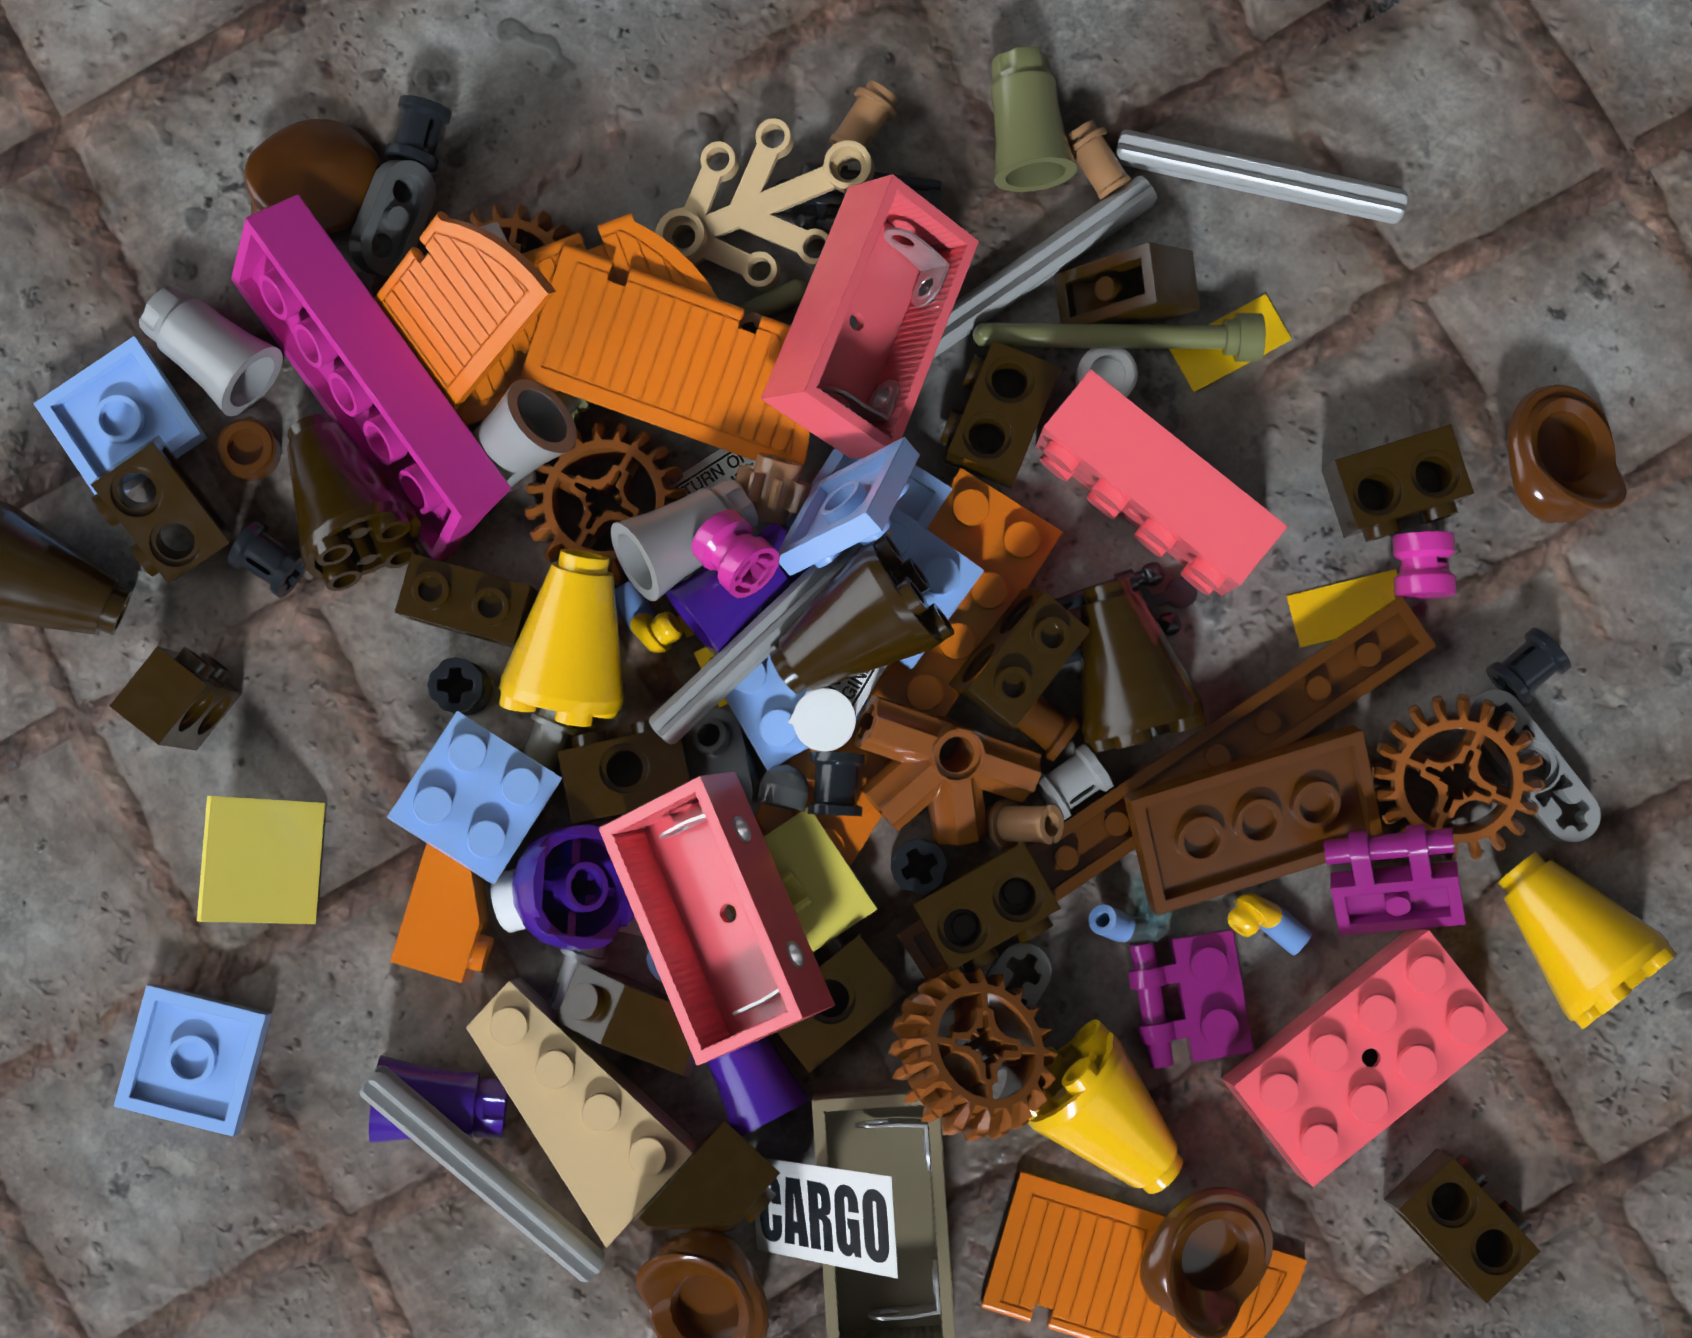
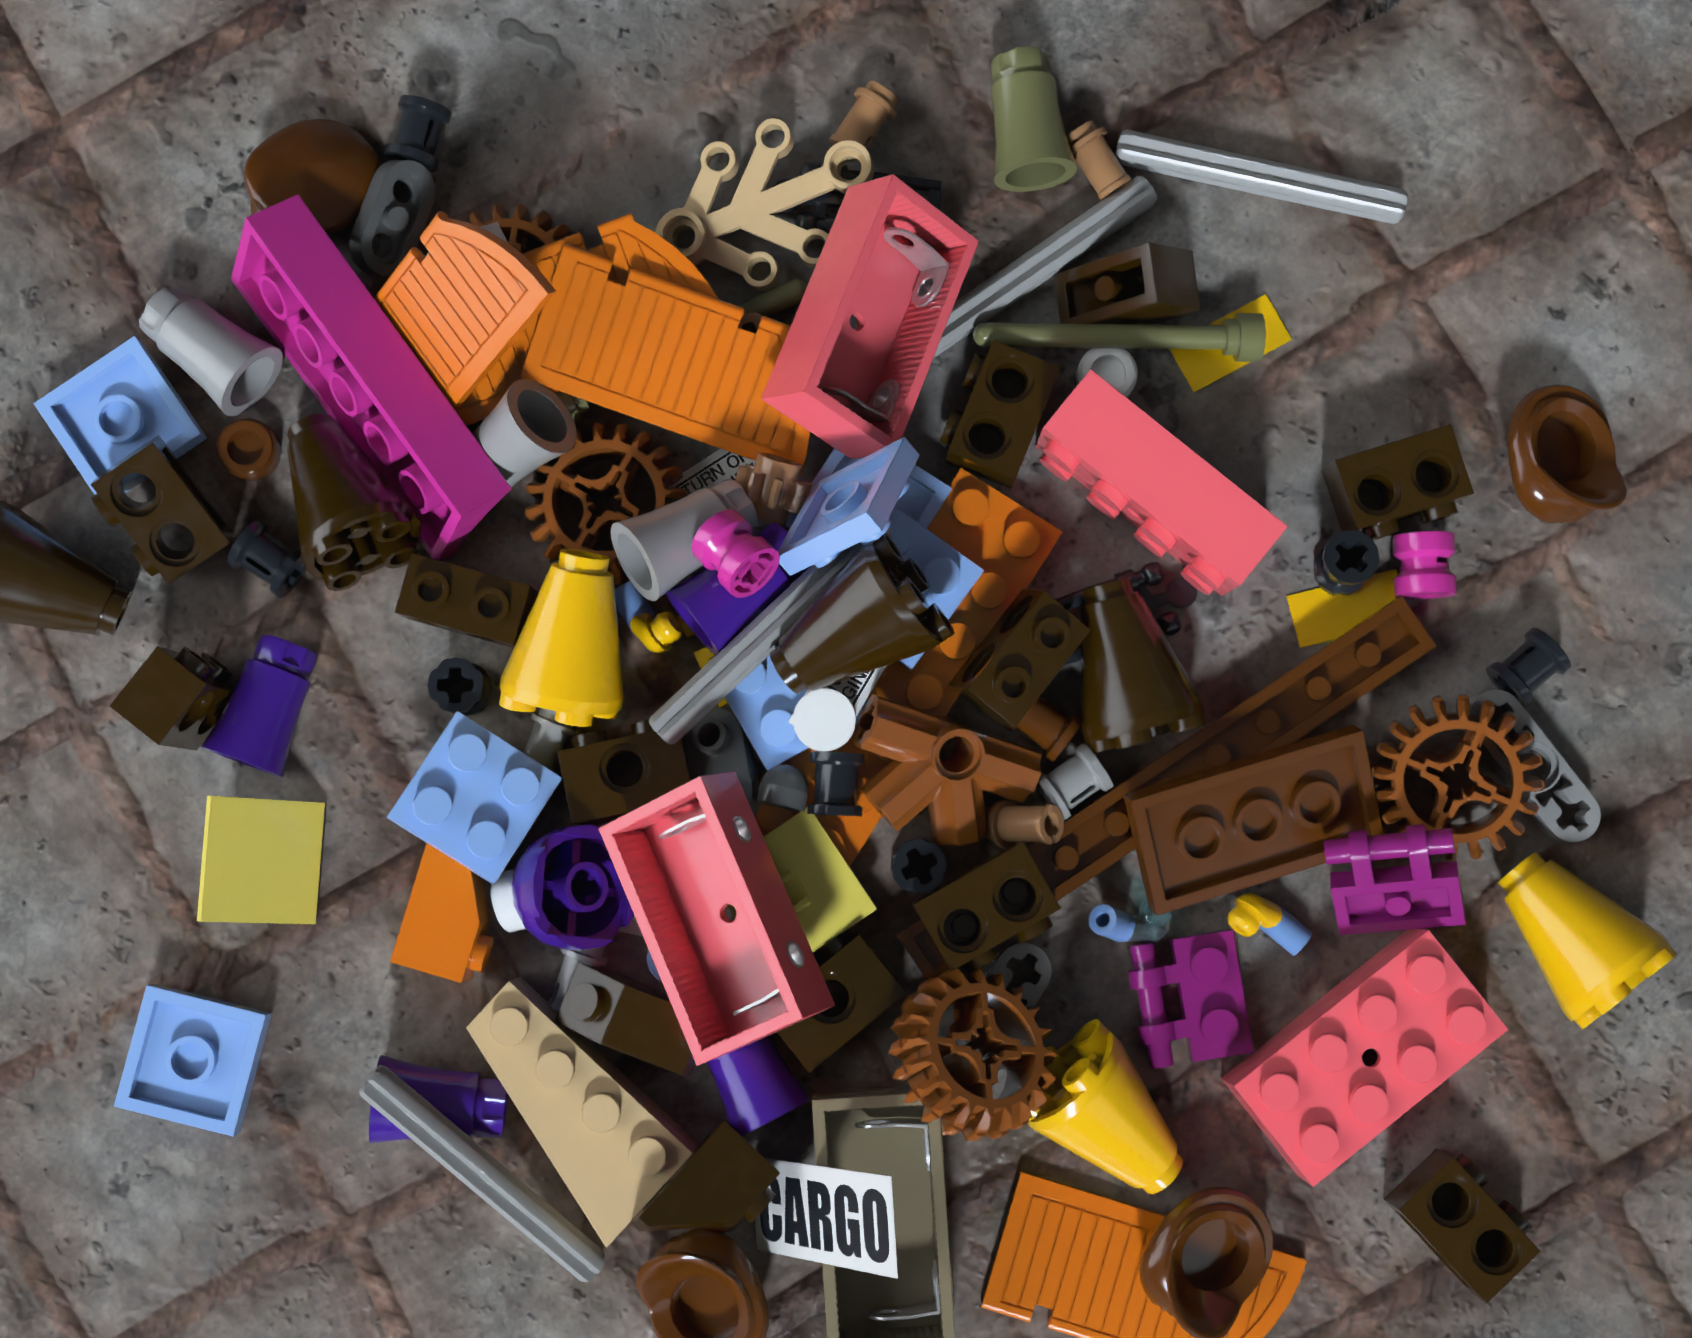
none -> dark purple plant [201,634,318,778]
none -> black bush [1314,530,1380,595]

